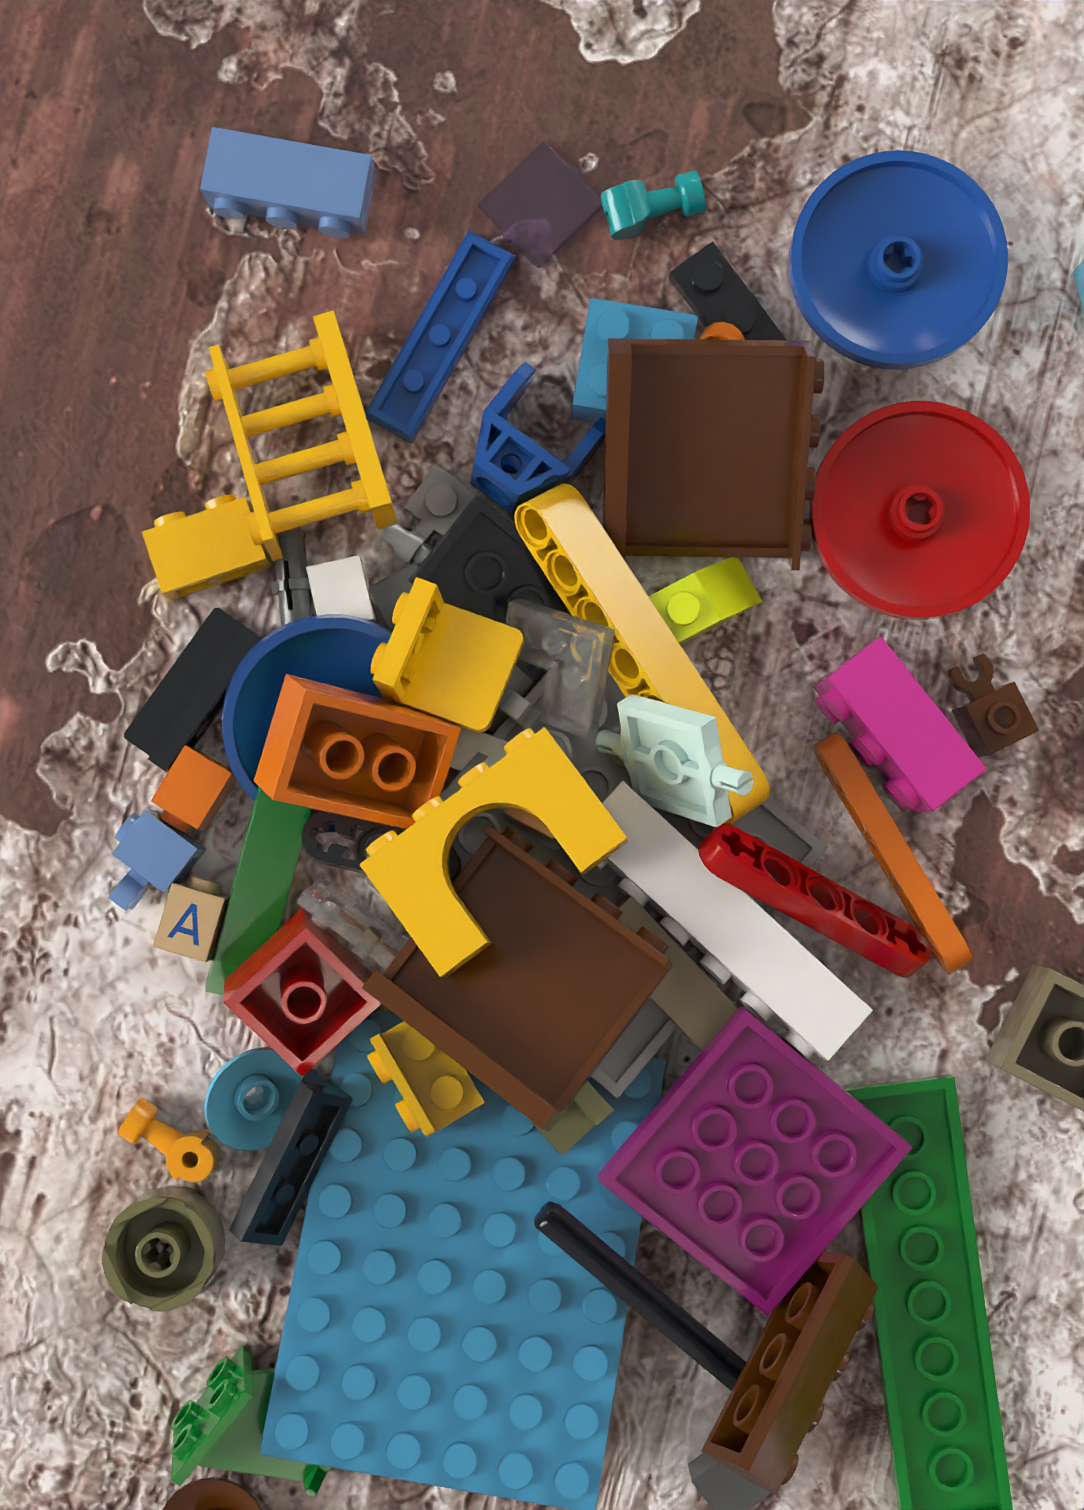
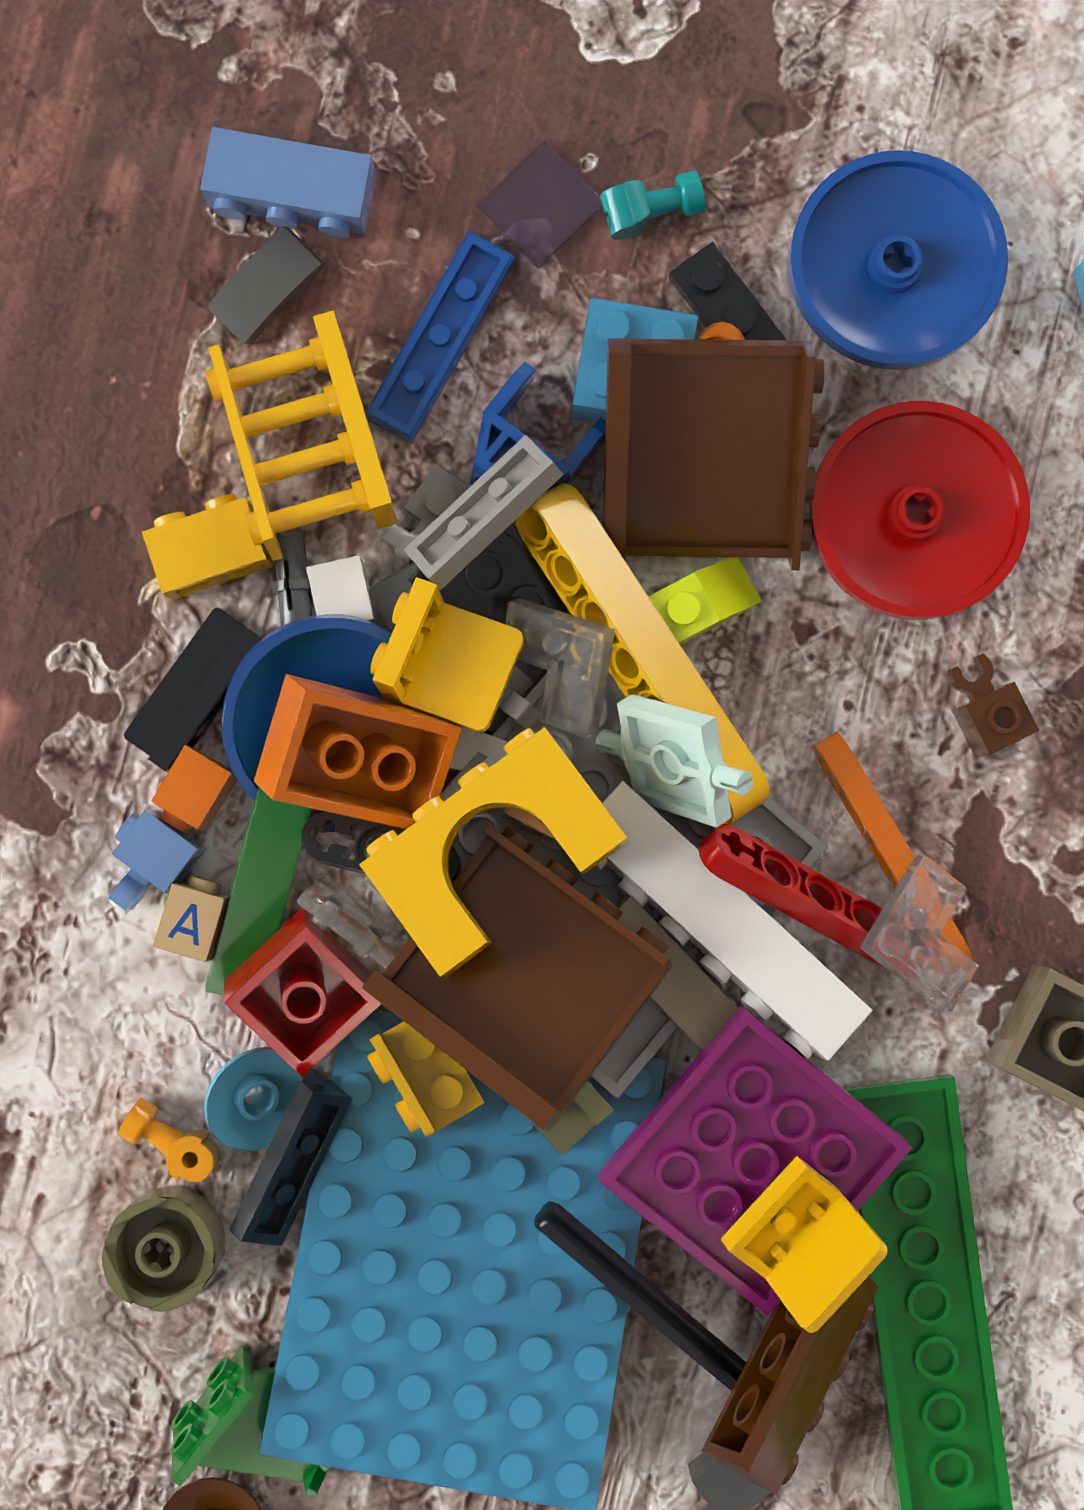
dark pink brick [813,636,987,813] -> none
none -> dark grey slope [207,227,325,344]
none -> light grey plate [404,435,564,590]
none -> yellow bracket [720,1156,887,1333]
none -> clear plate [859,856,979,1012]

